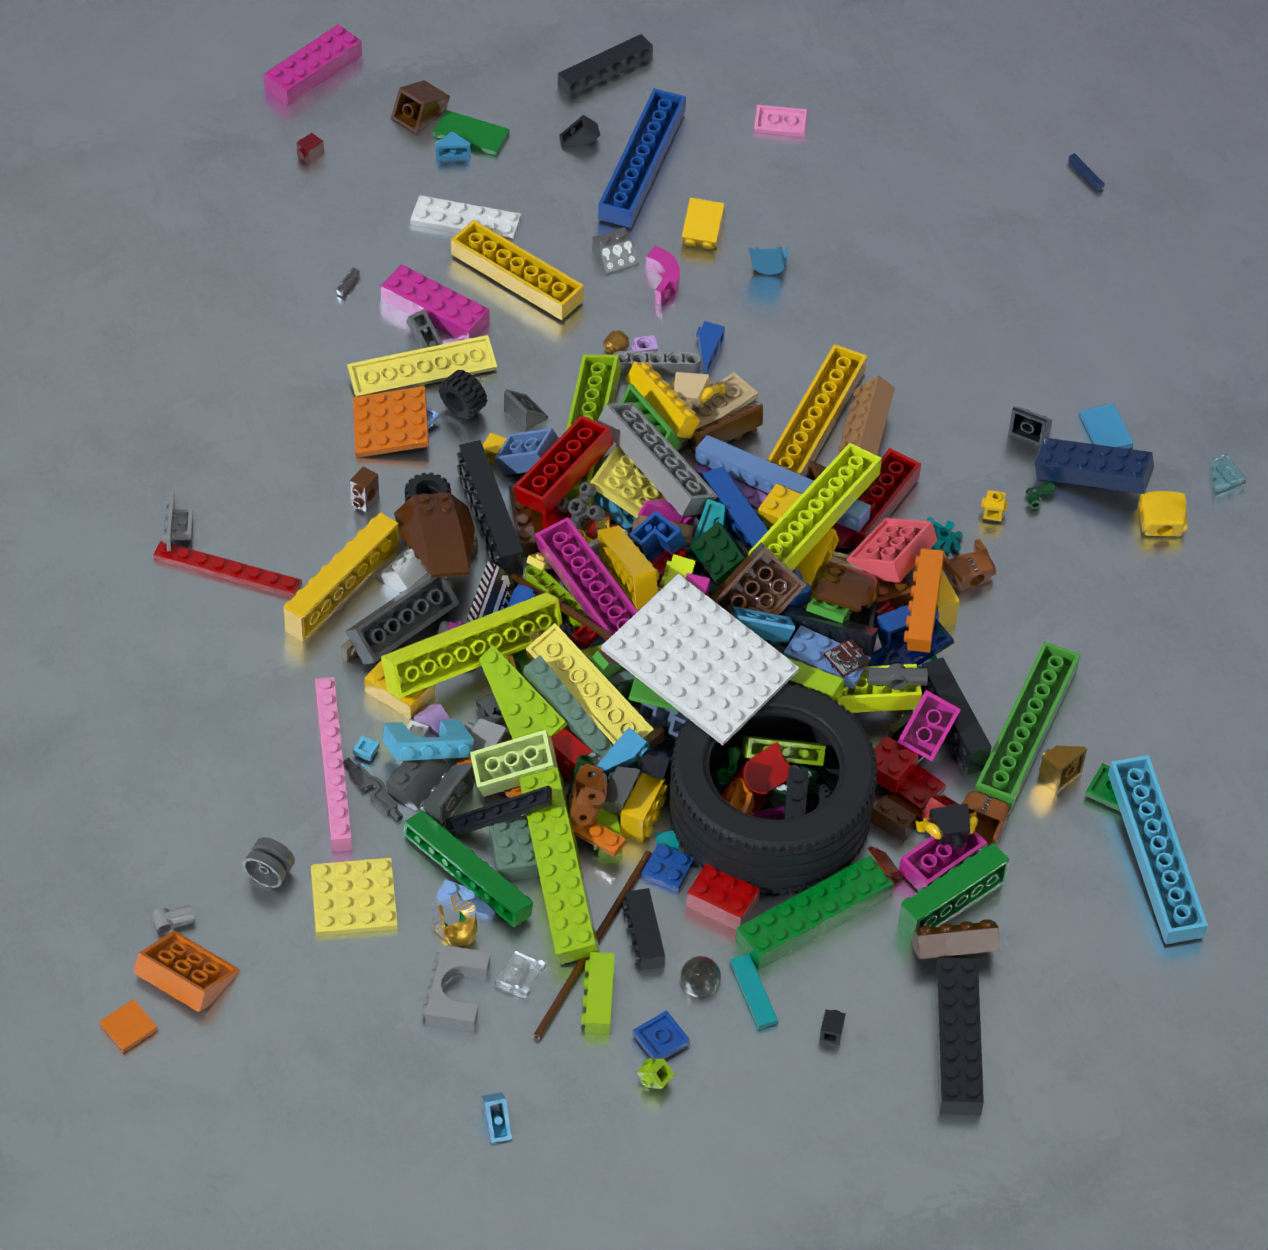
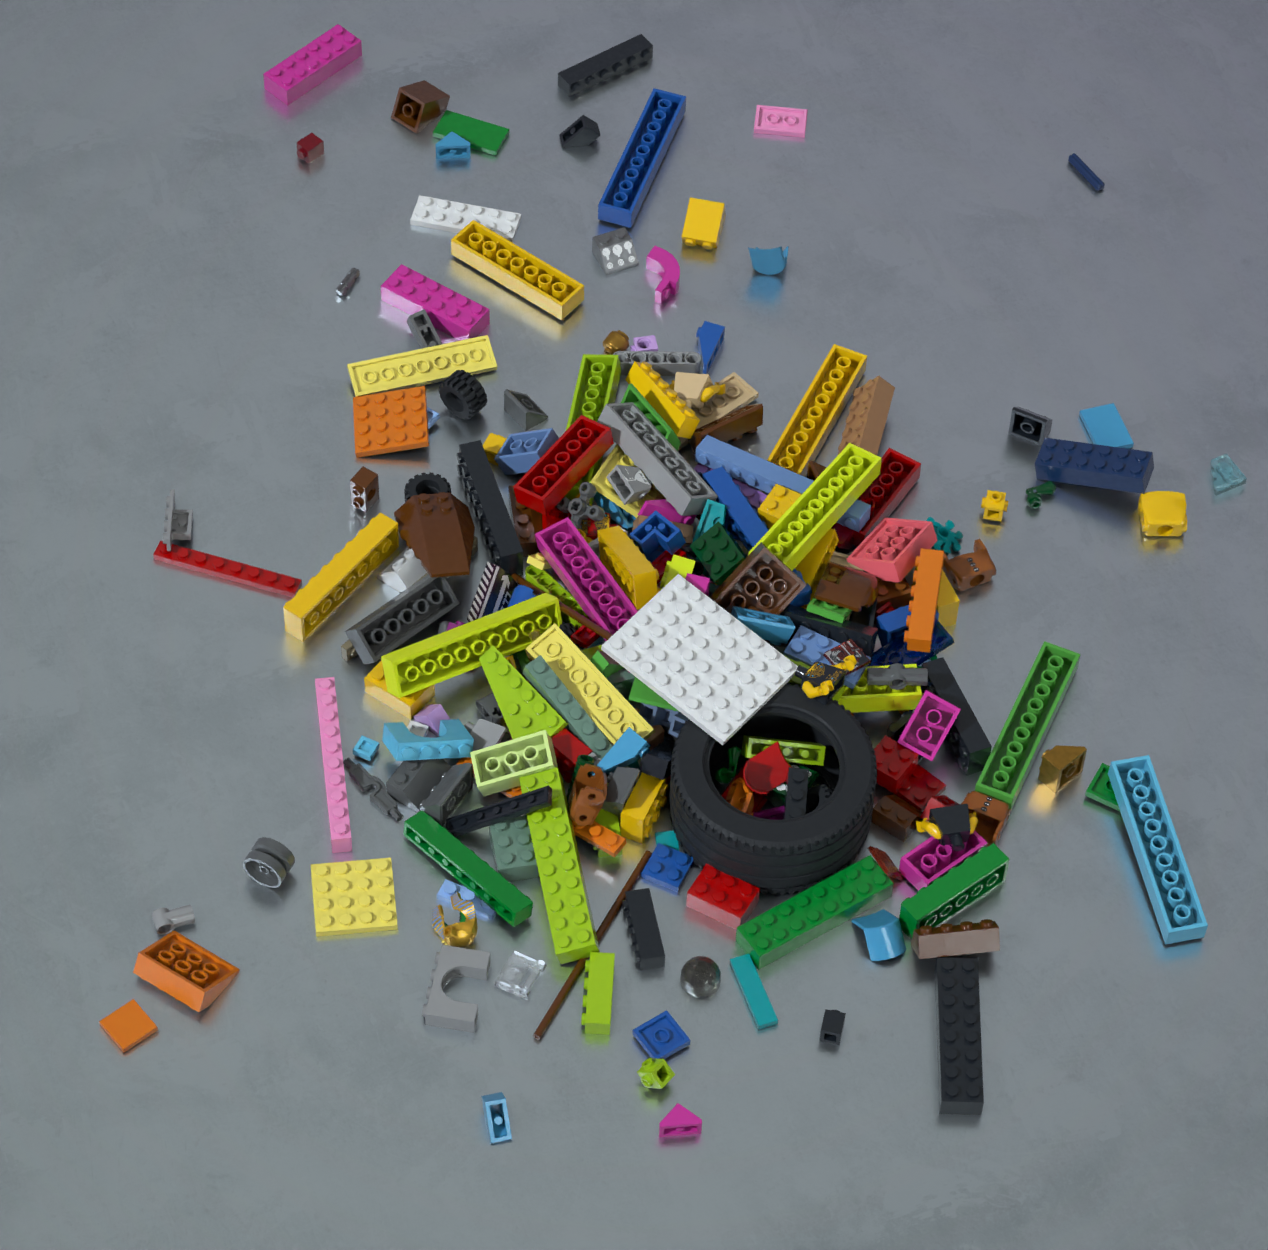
none -> light grey torso [606,465,652,505]
none -> dark pink slope [659,1103,702,1137]
none -> torso [795,655,857,705]
none -> dark azure piece [851,909,906,961]

